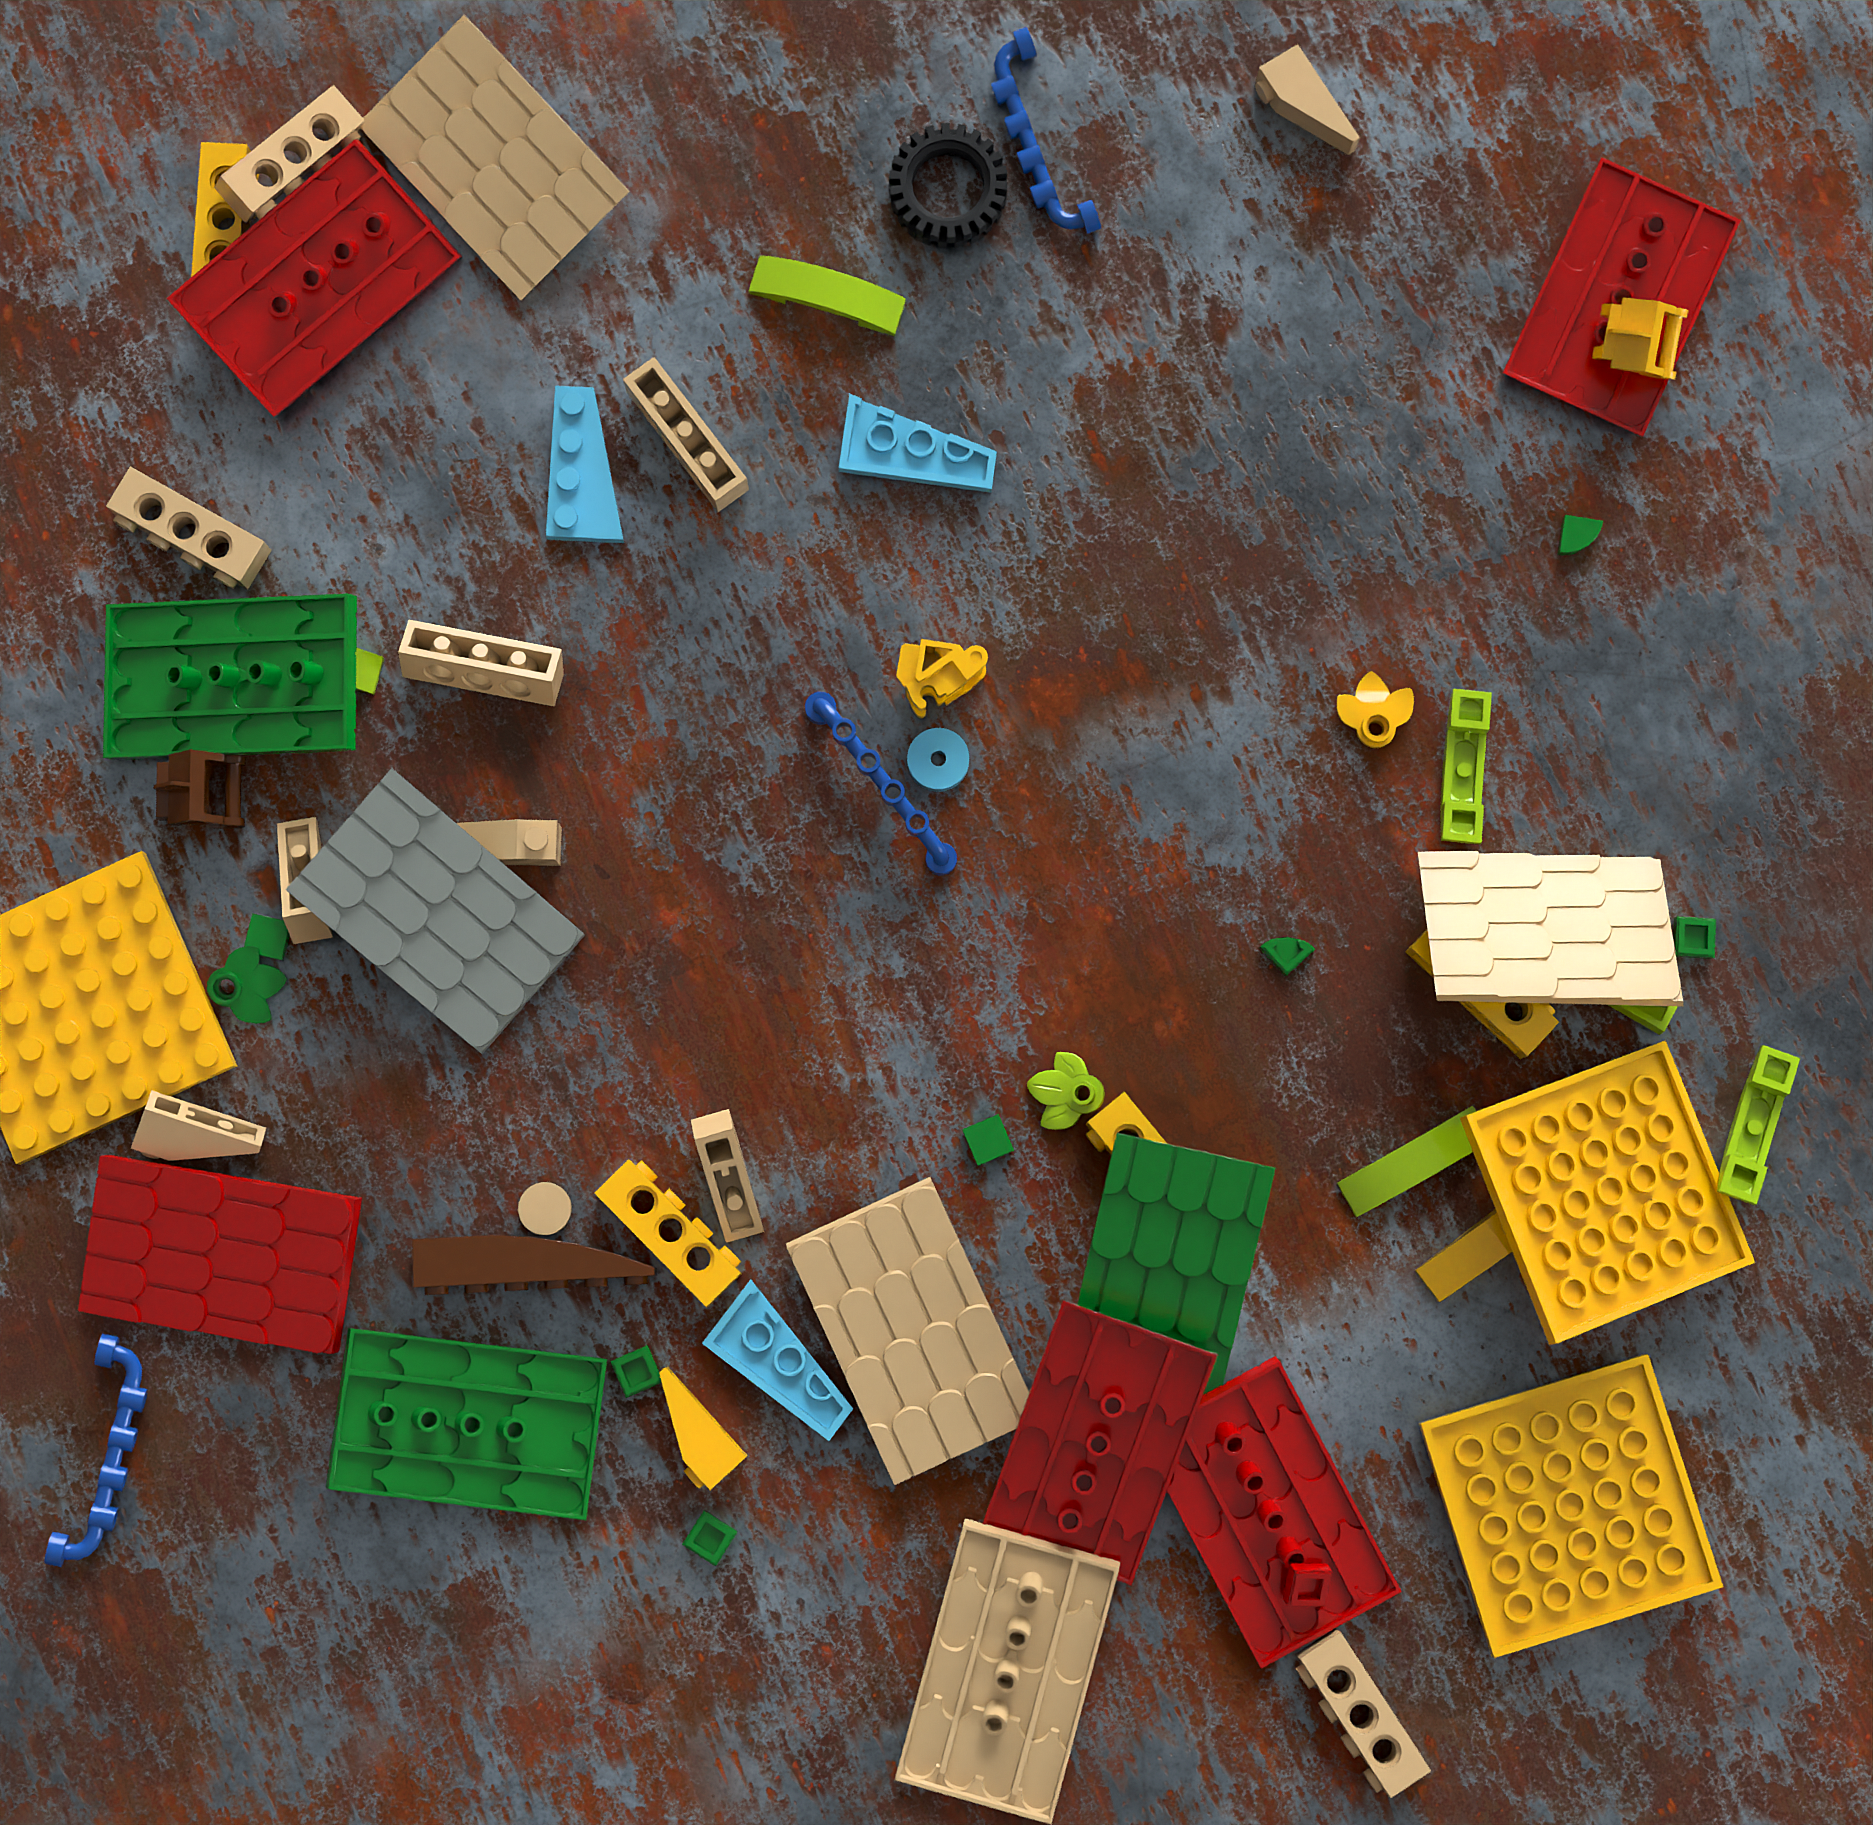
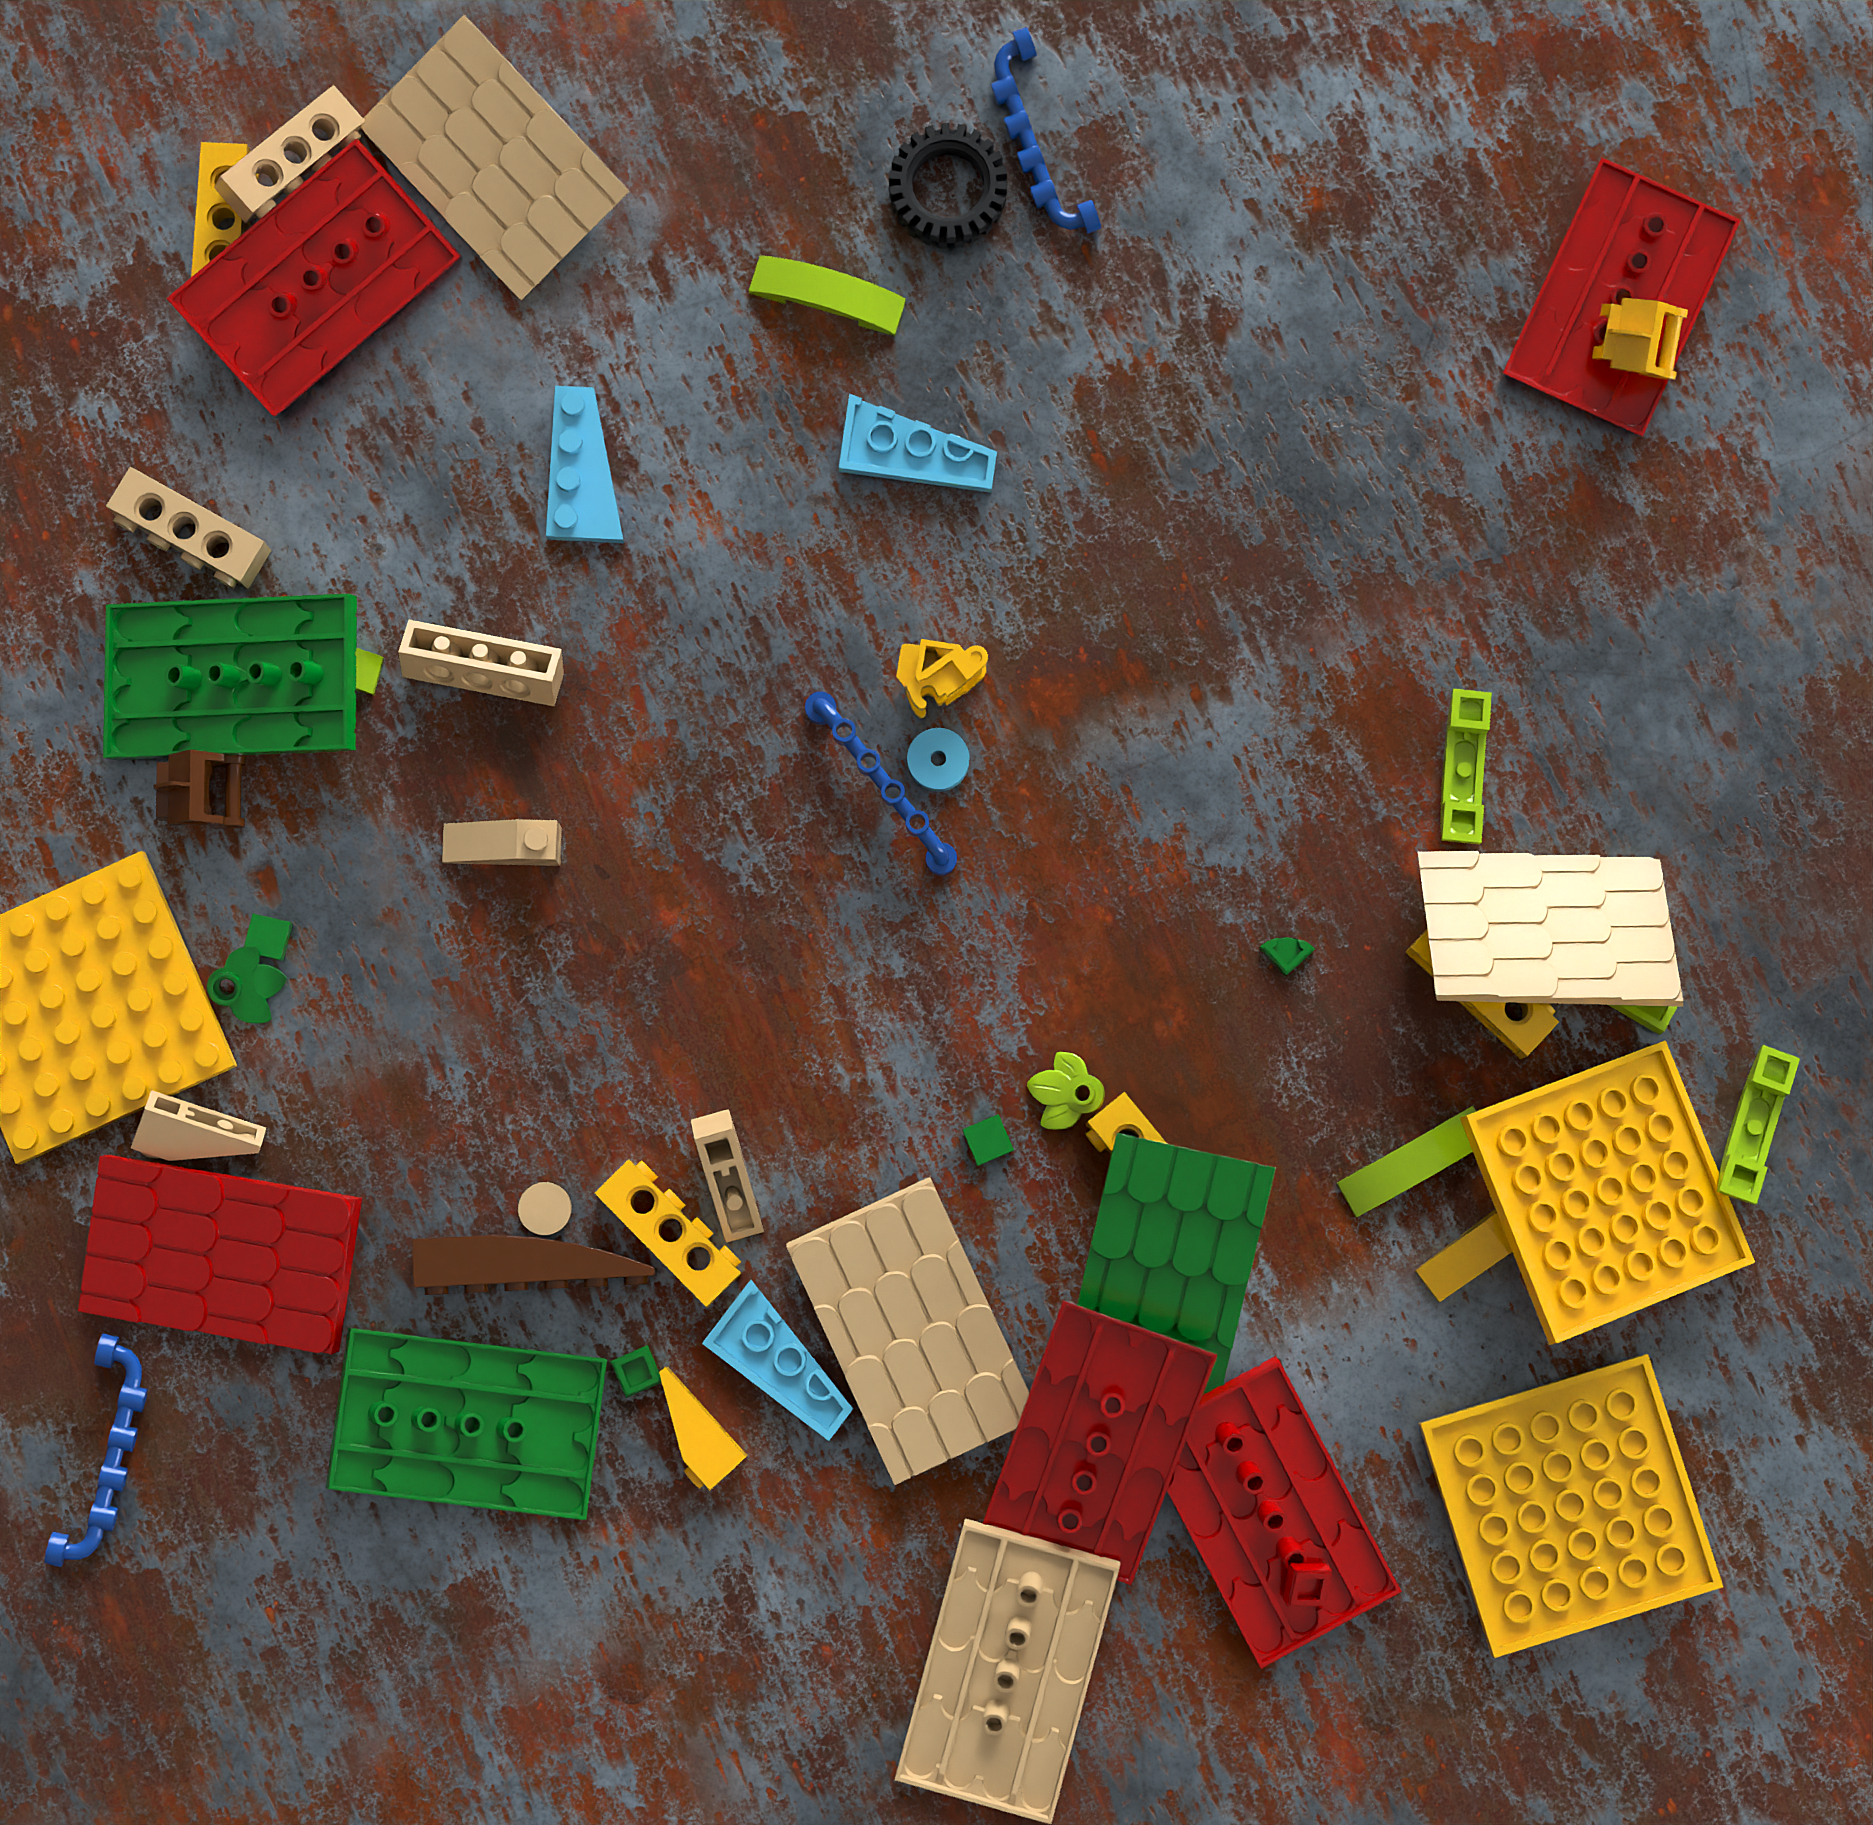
tan slope [277,817,333,944] -> none
light grey piece [286,768,585,1054] -> none
tan brick [623,357,749,512] -> none
green tile [682,1510,738,1567] -> none
tan slope [1255,44,1360,155] -> none
tan brick [1296,1628,1431,1798] -> none
yellow plate [1337,671,1414,748] -> none
green tile [1557,515,1603,555] -> none
green tile [1673,916,1716,959] -> none

